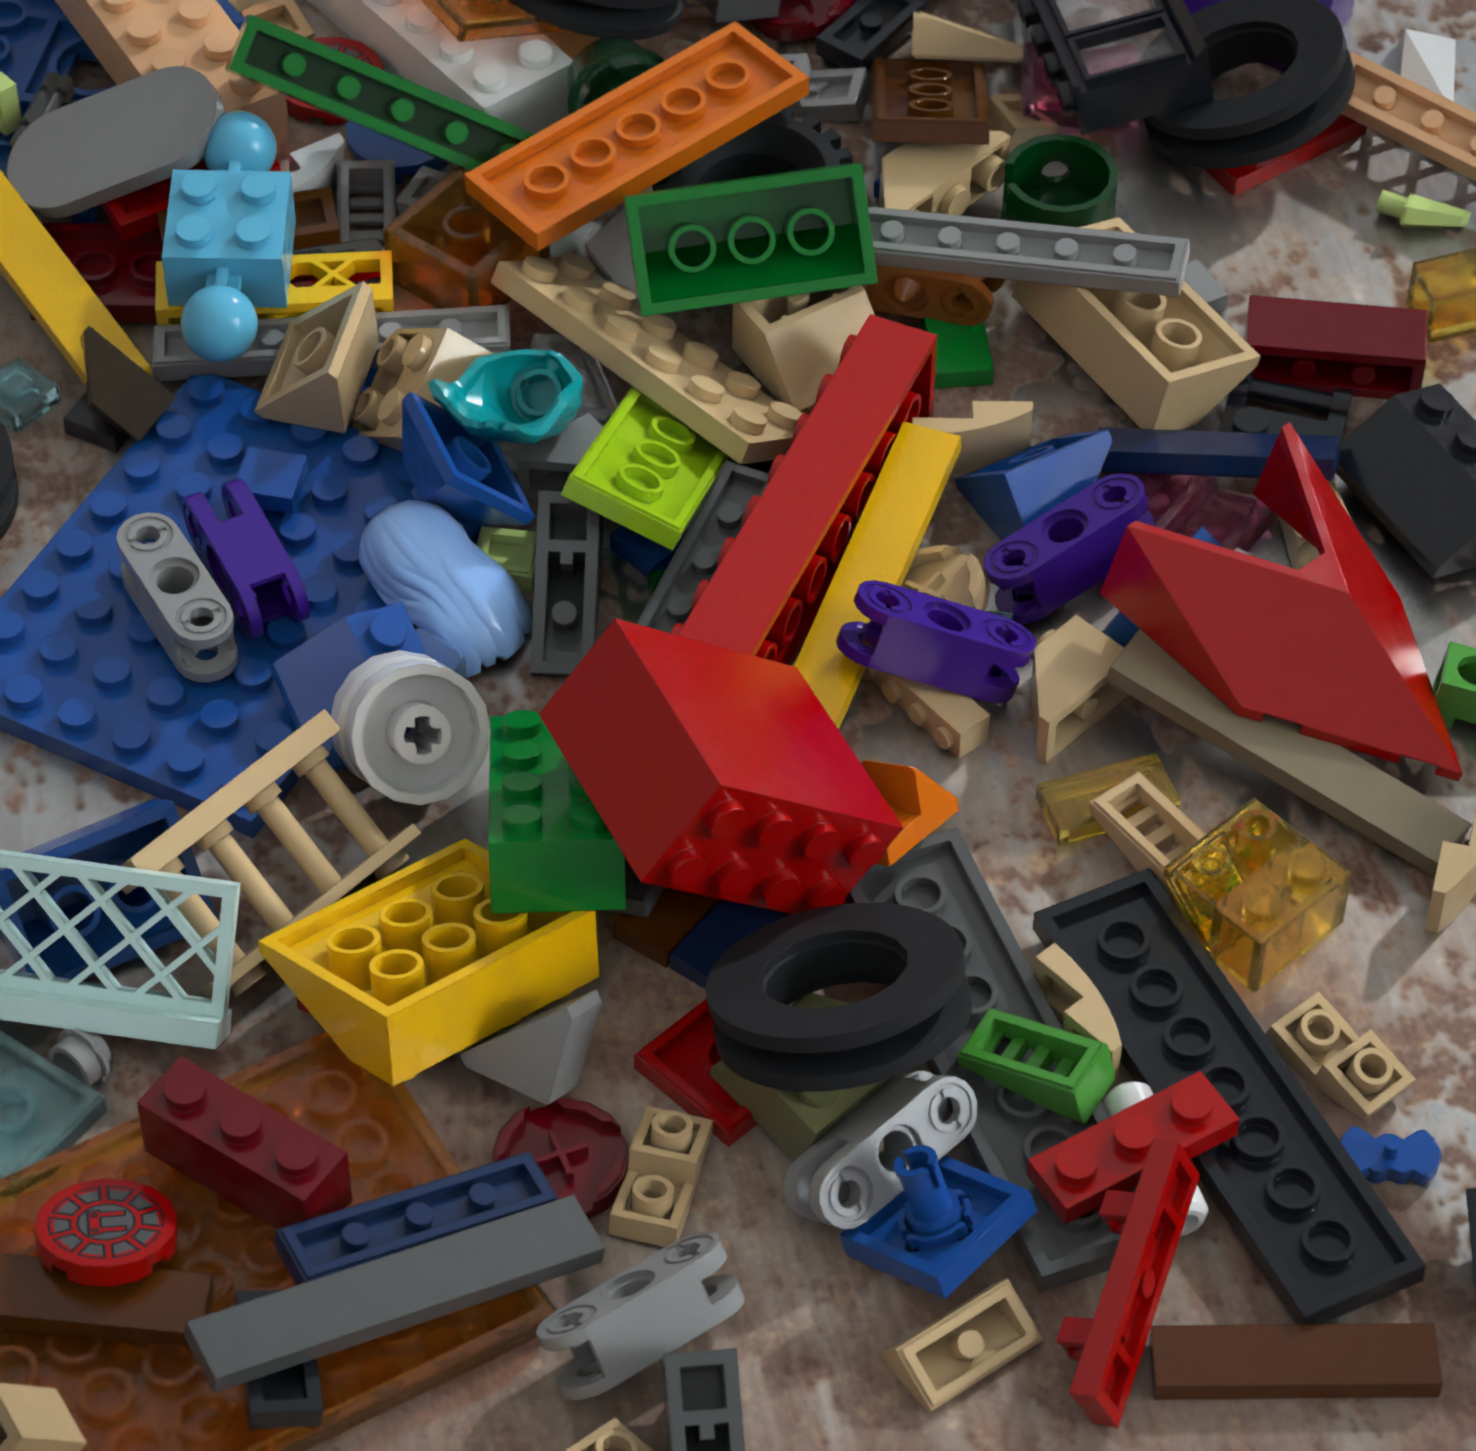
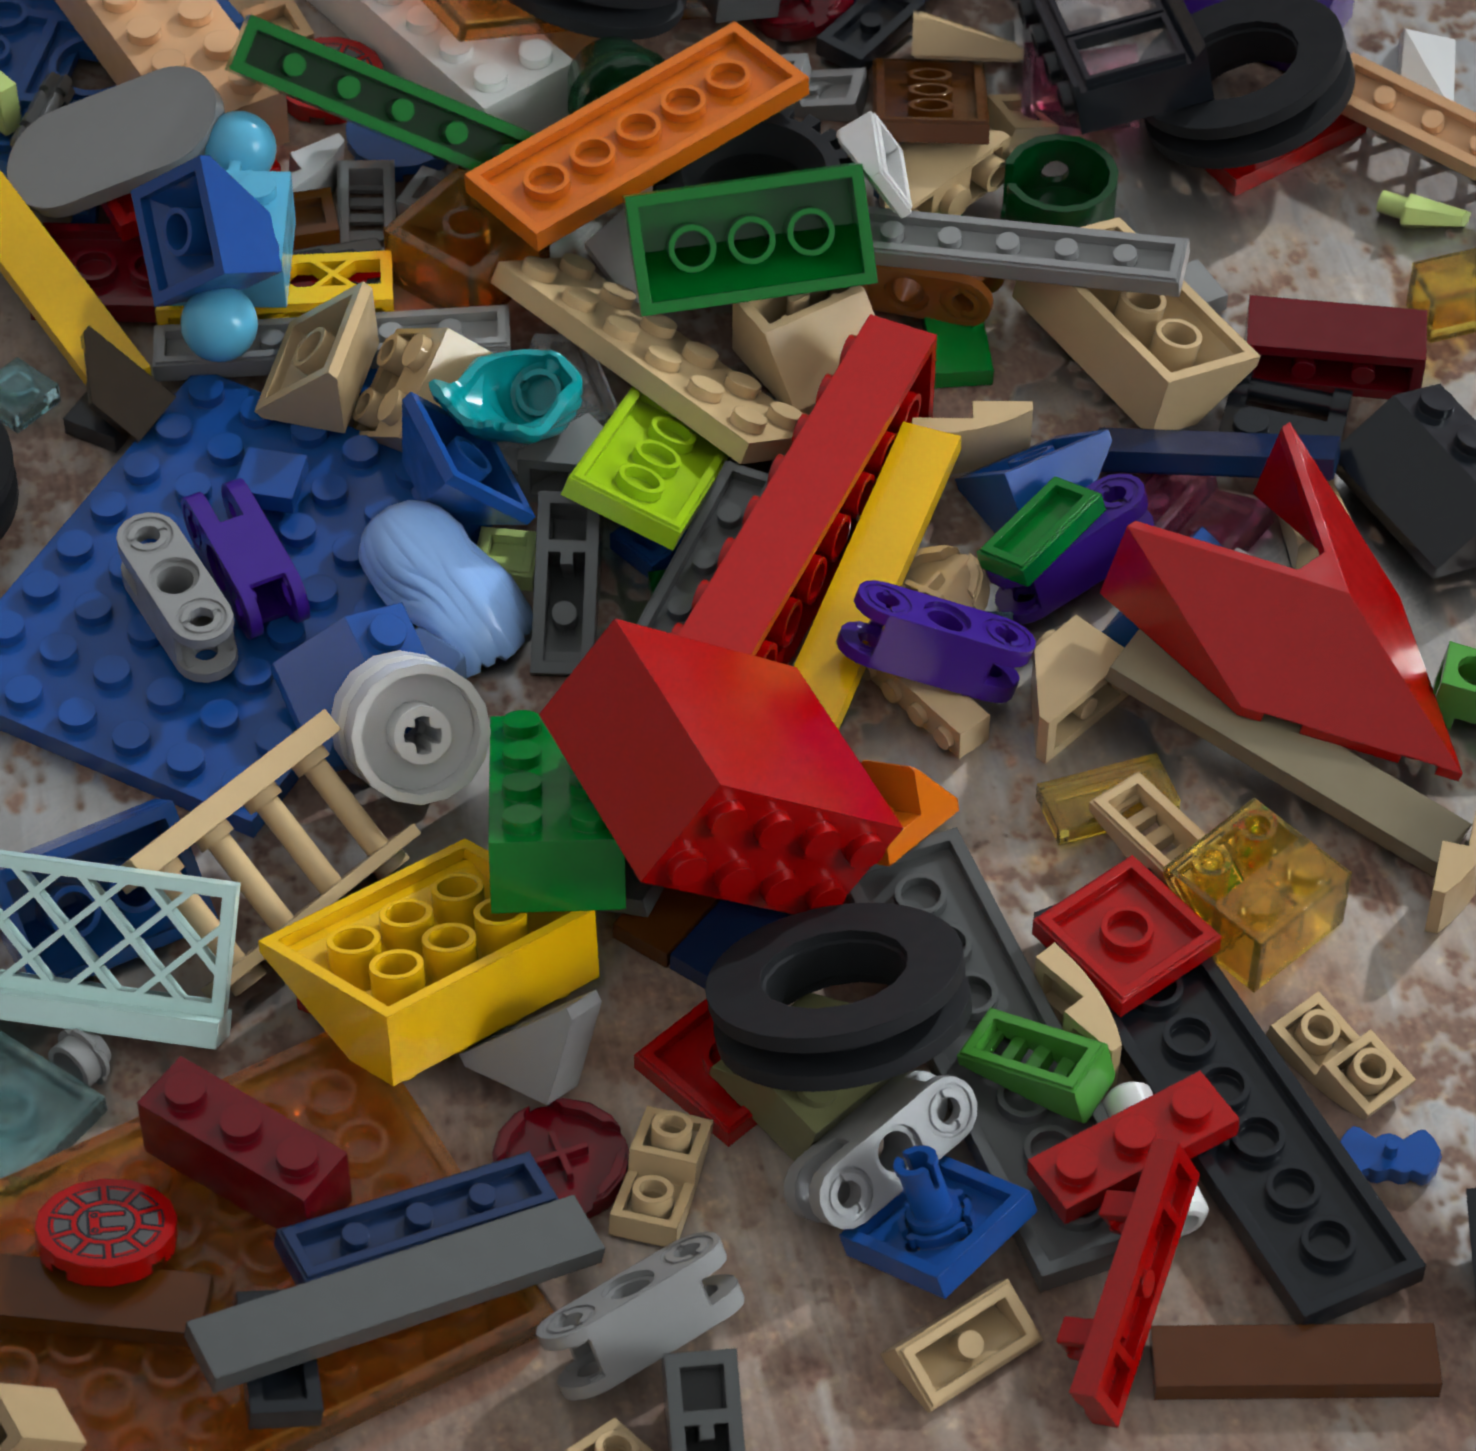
none -> blue slope [130,155,282,307]
none -> white slope [836,111,912,219]
none -> green tile [976,476,1106,587]
none -> red tile [1032,855,1222,1018]

